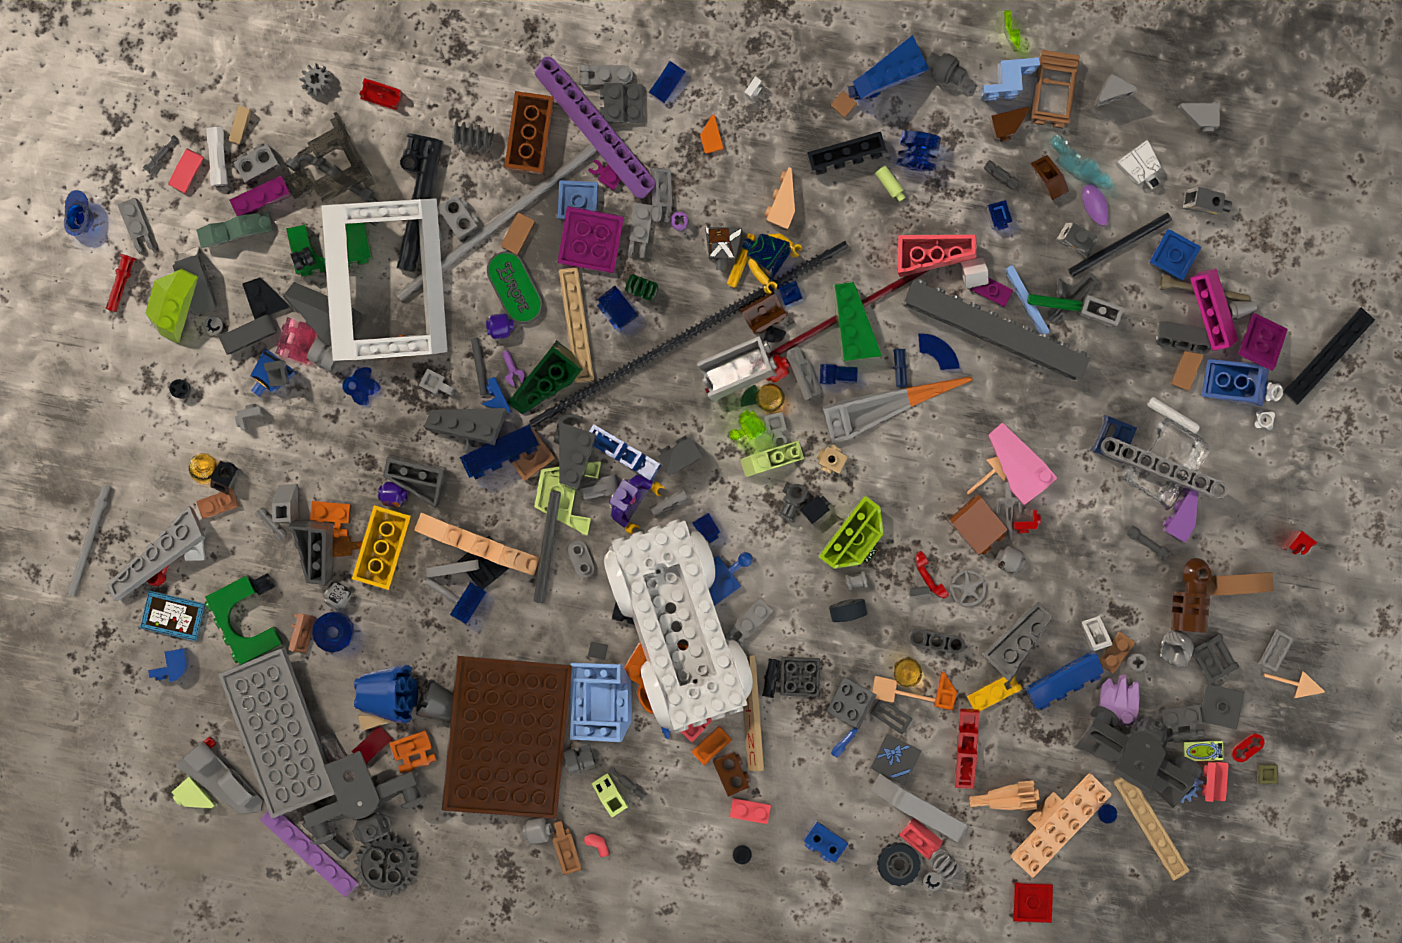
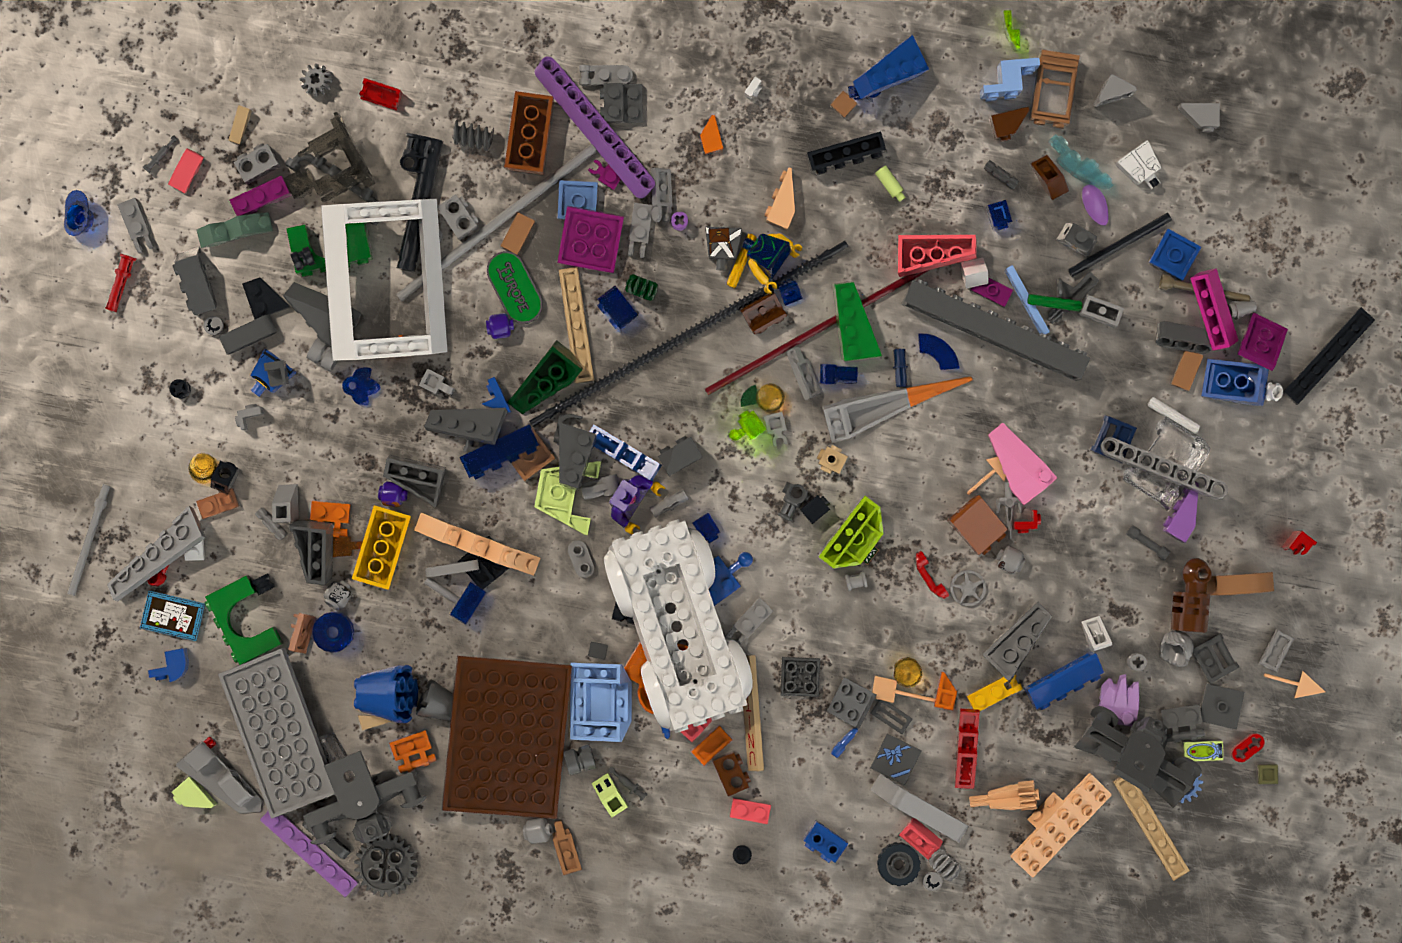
lime wedge [145,268,199,343] -> none
white axle [206,127,228,187] -> none
clear pink plate [275,317,317,364] -> none
dark red tile [351,725,393,764] -> none
dark grey bar [471,337,488,395] -> none
medium lavender bar [502,350,525,386] -> none
dark grey axle [534,490,561,603] -> none
coral arm [584,834,609,857] -> none
clear blue plate [649,61,686,104] -> none
door [697,336,777,402] -> none
yellowish green slope [740,441,804,477] -> none
red head [761,354,791,383] -> none
black pin [762,658,781,698] -> none
black tile [763,326,786,343] -> none
black wheel [829,599,868,622] -> none
clear blue wheel [896,130,941,172] -> none
dark grey tile [908,586,930,596] -> none
dark grey beam [909,629,965,654] -> none
dark grey piece [926,53,967,86] -> none
red tile [1013,882,1053,923] -> none
clear blue plate [1098,804,1117,824] -> none
medium nougat plate [1099,631,1136,674] -> none
dark grey torso [1183,187,1232,215] -> none
coral bracket [1202,761,1229,802] -> none
white plate [1254,410,1275,430] -> none

